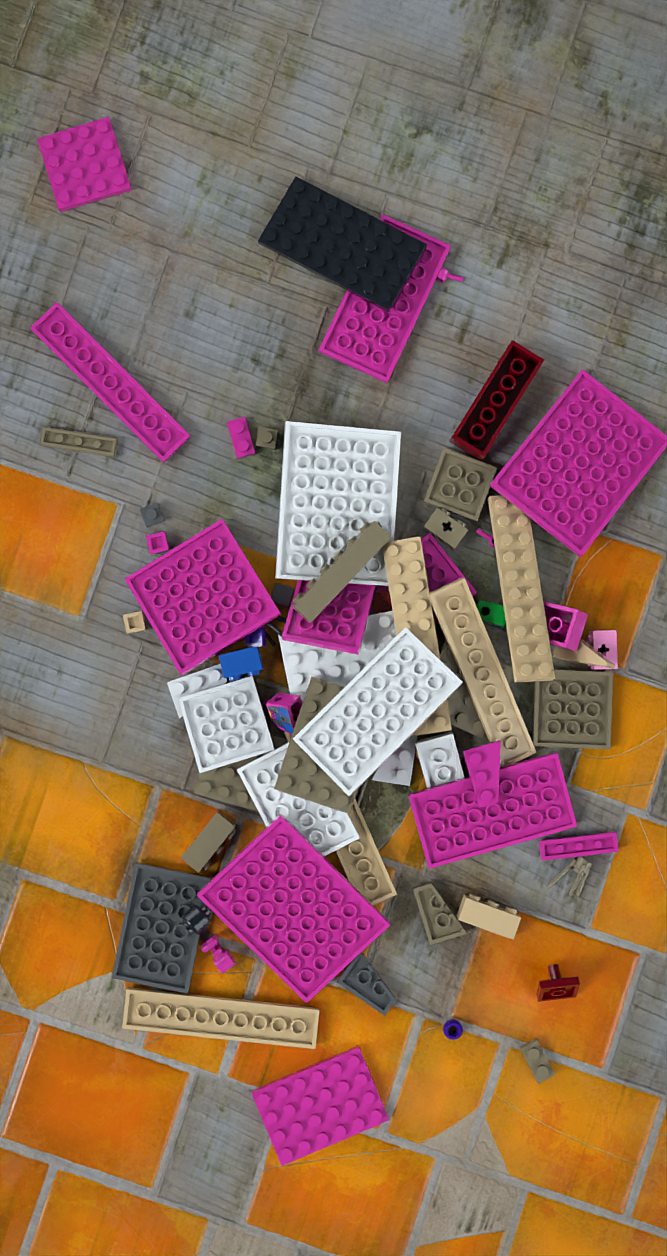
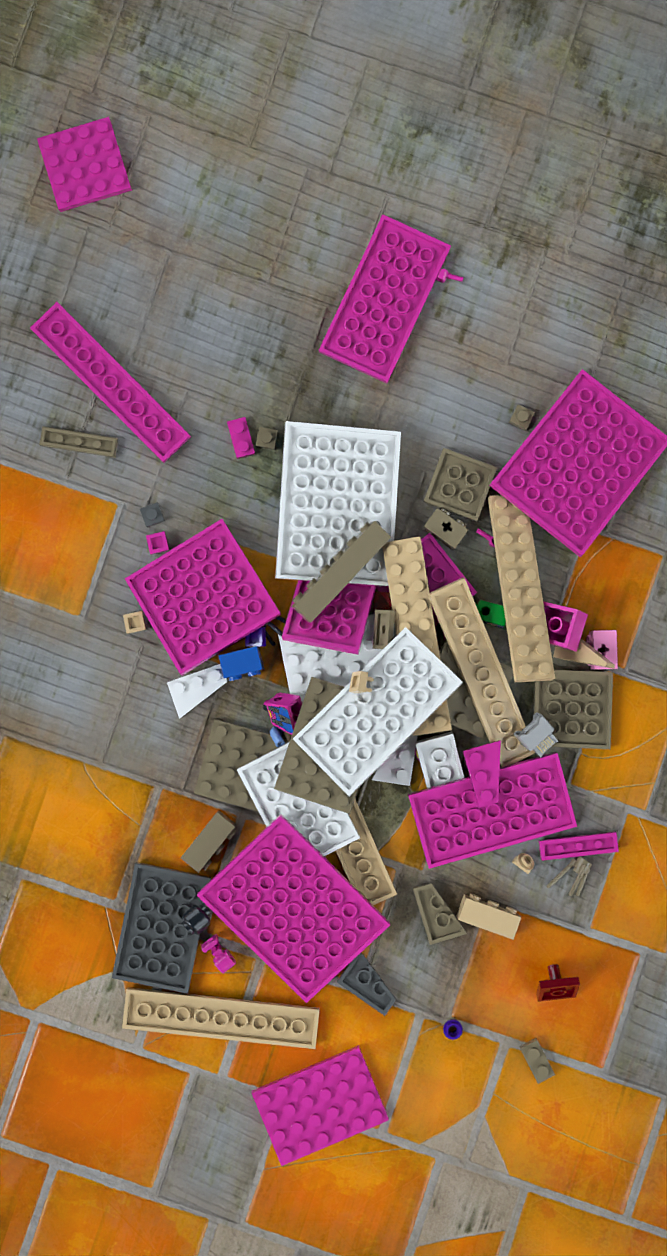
white plate [178,676,275,773] -> none
black plate [258,176,427,312] -> none
dark grey tile [271,583,294,607] -> none
dark red brick [449,340,544,461] -> none
none -> medium blue arm [270,726,285,747]
none -> tan tile [349,671,374,693]
none -> dark tan plate [372,610,395,649]
none -> dark tan plate [509,405,535,431]
none -> tan plate [512,853,534,874]
none -> light grey piece [513,712,558,757]

